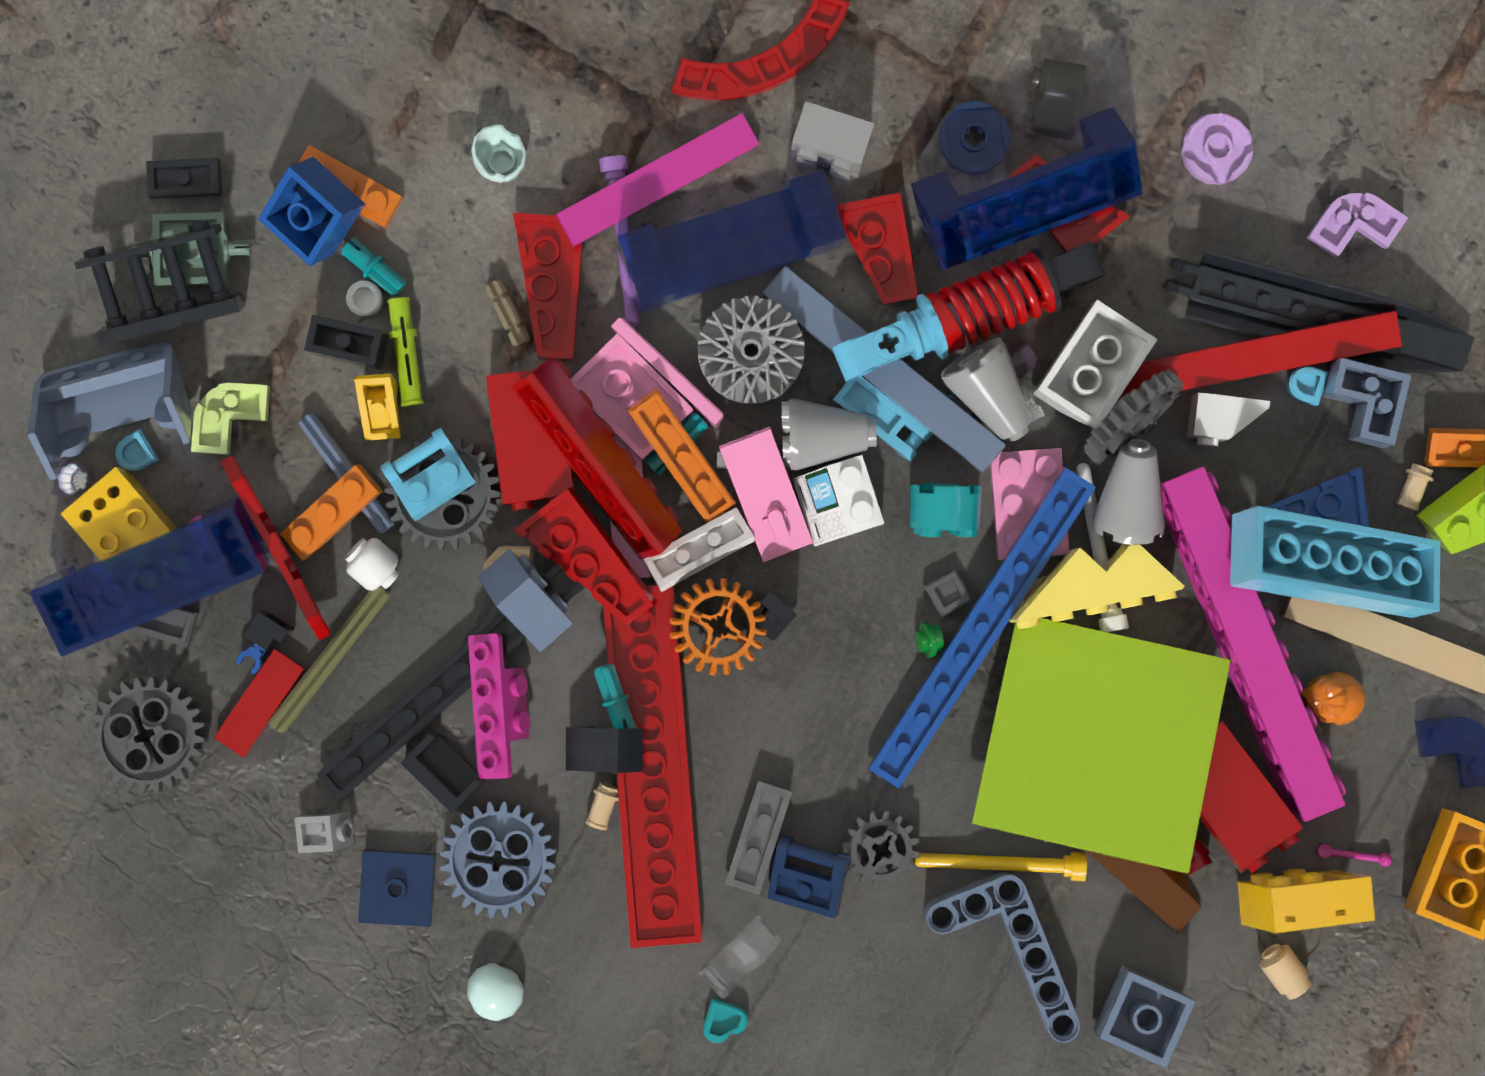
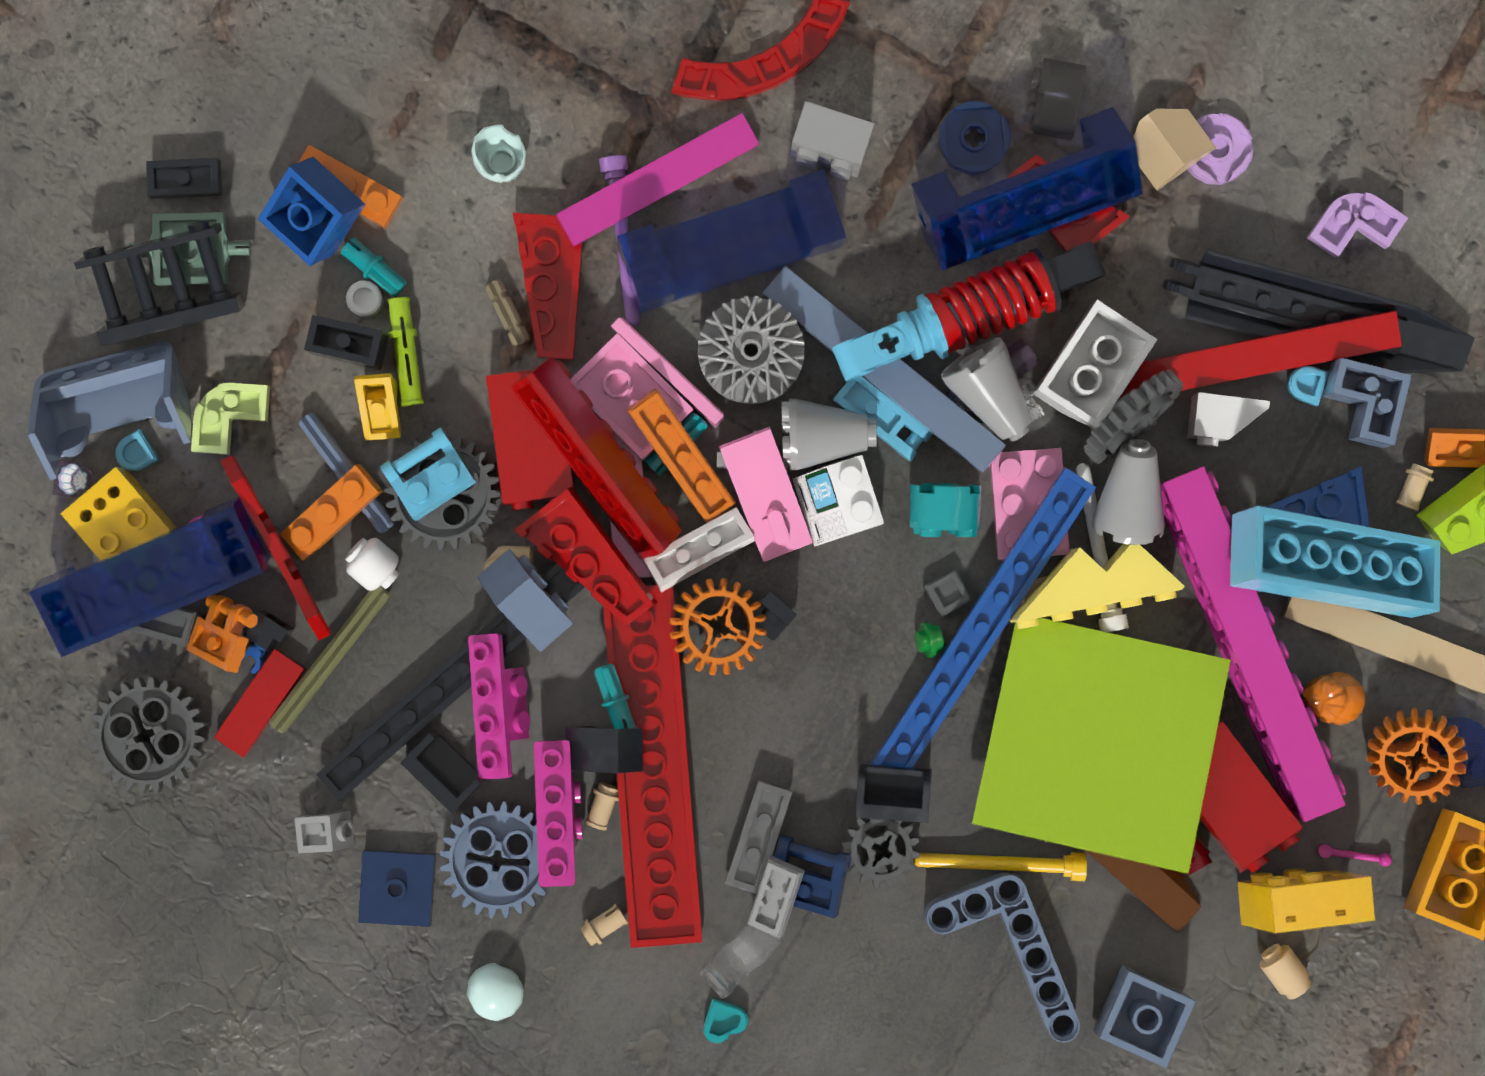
red wing [831,192,919,306] -> none
none -> orange plate [186,594,258,673]
none -> dark pink bracket [534,740,583,887]
none -> tan pin [580,904,628,946]
none -> light grey plate [748,856,805,939]
none -> black panel [856,764,932,823]
none -> tan slope [1129,109,1216,191]
none -> orange gear [1366,707,1468,805]

